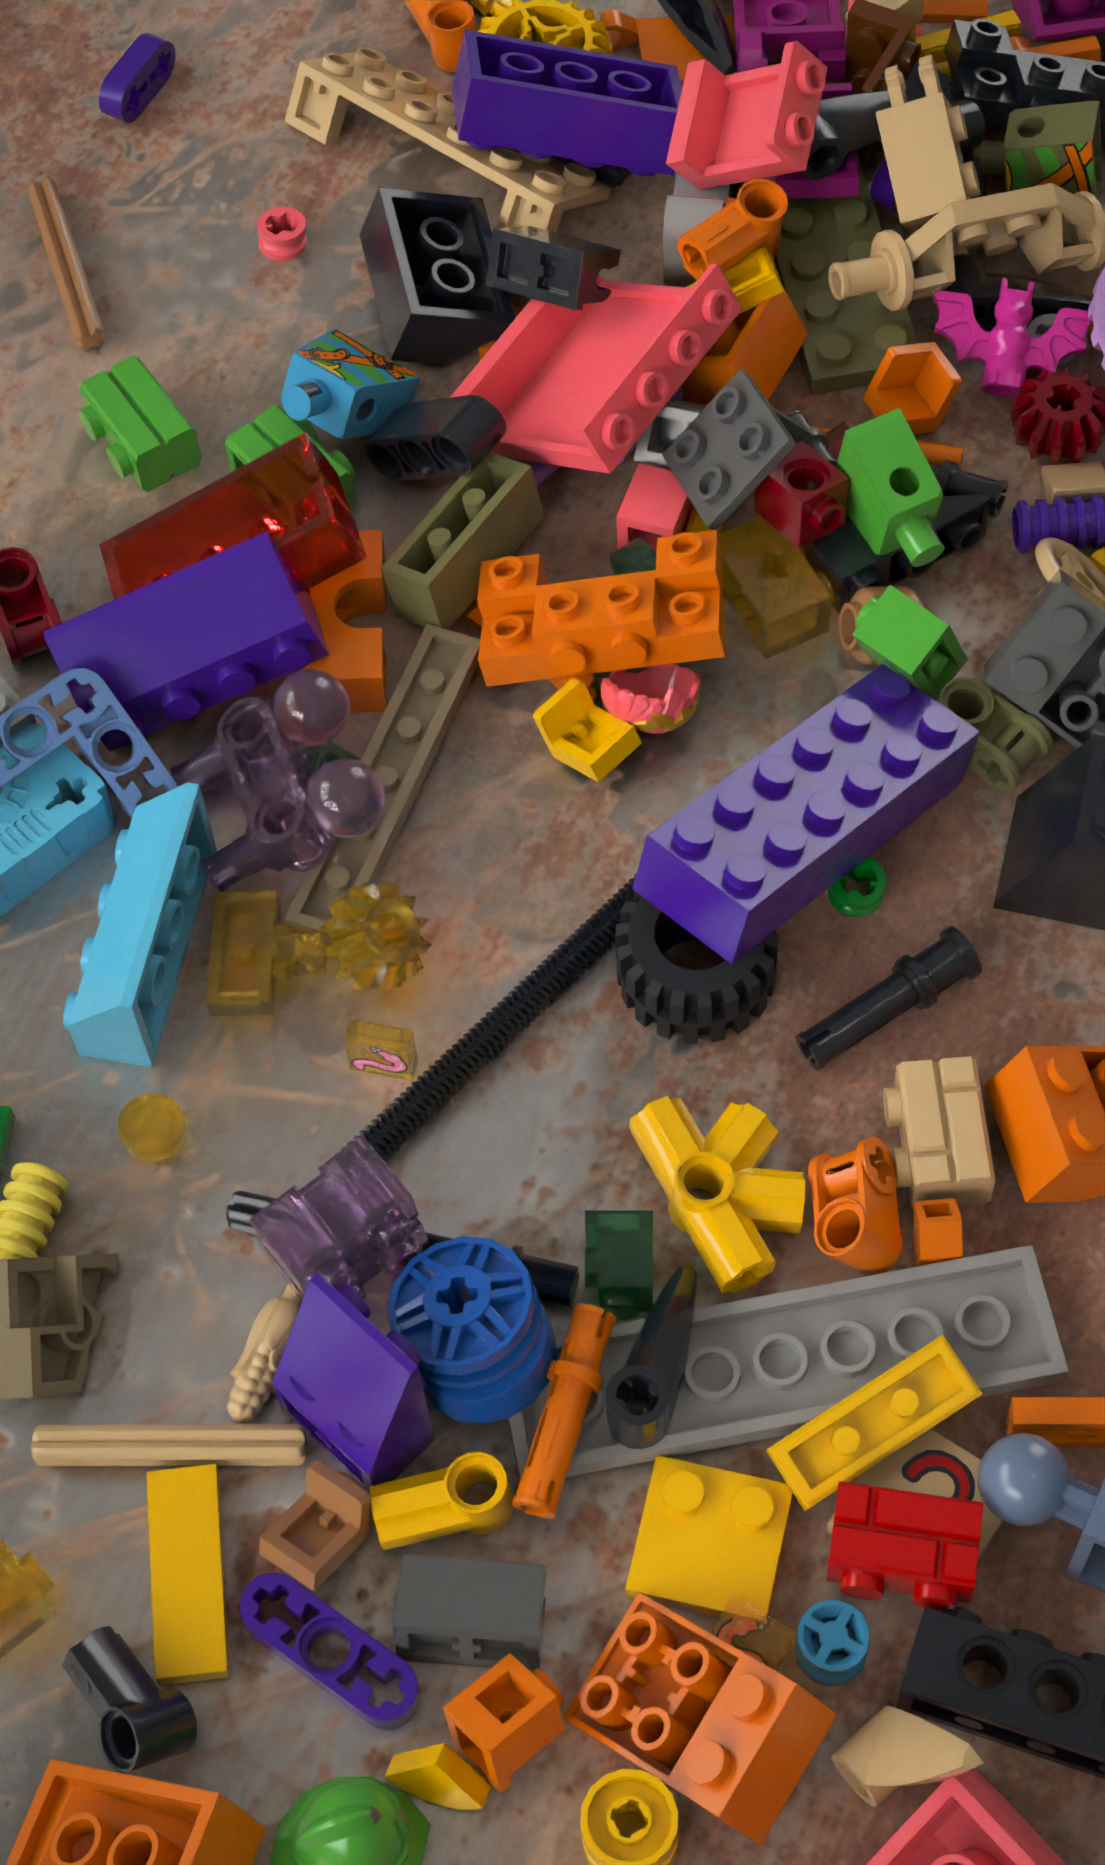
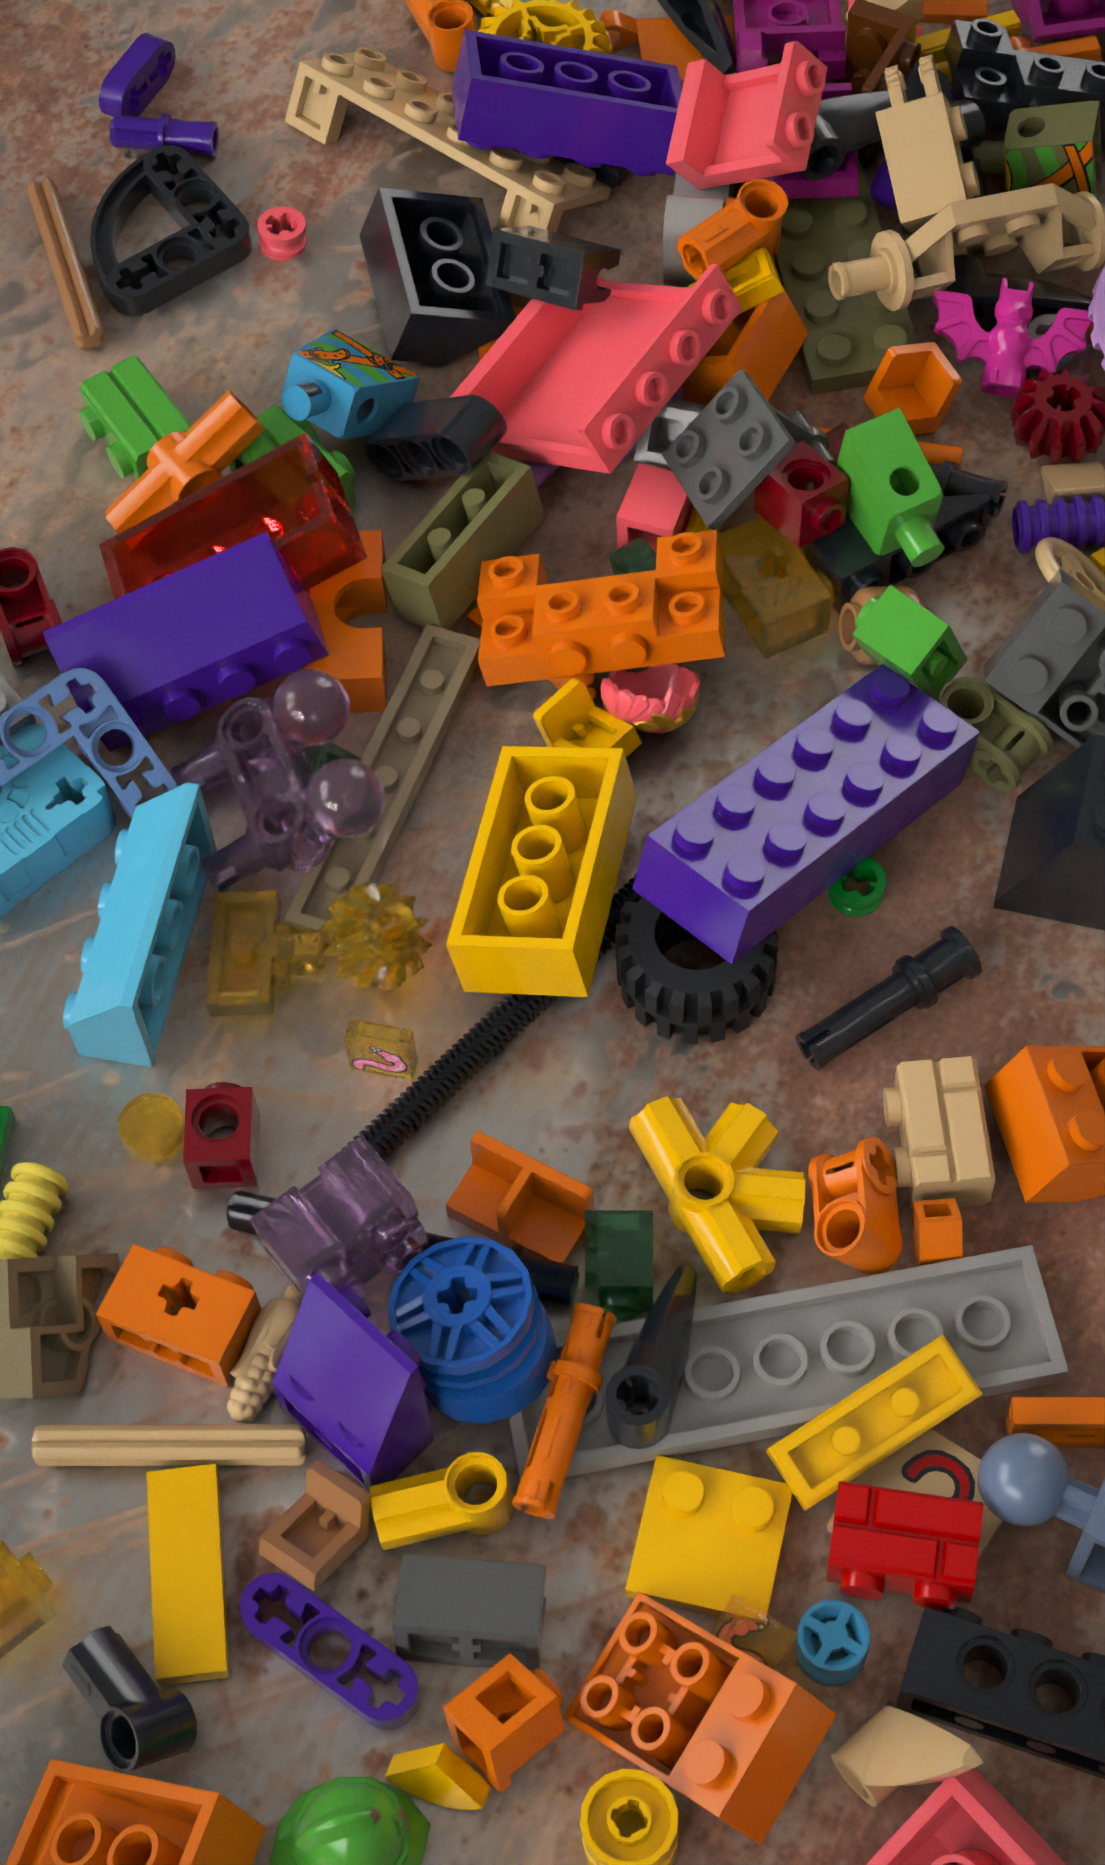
none -> black beam [90,145,252,316]
none -> orange brick [96,1243,262,1388]
none -> orange piece [105,390,265,551]
none -> dark purple axle [109,113,219,157]
none -> dark red brick [183,1082,260,1189]
none -> orange panel [445,1131,595,1264]
none -> yellow brick [446,746,637,997]

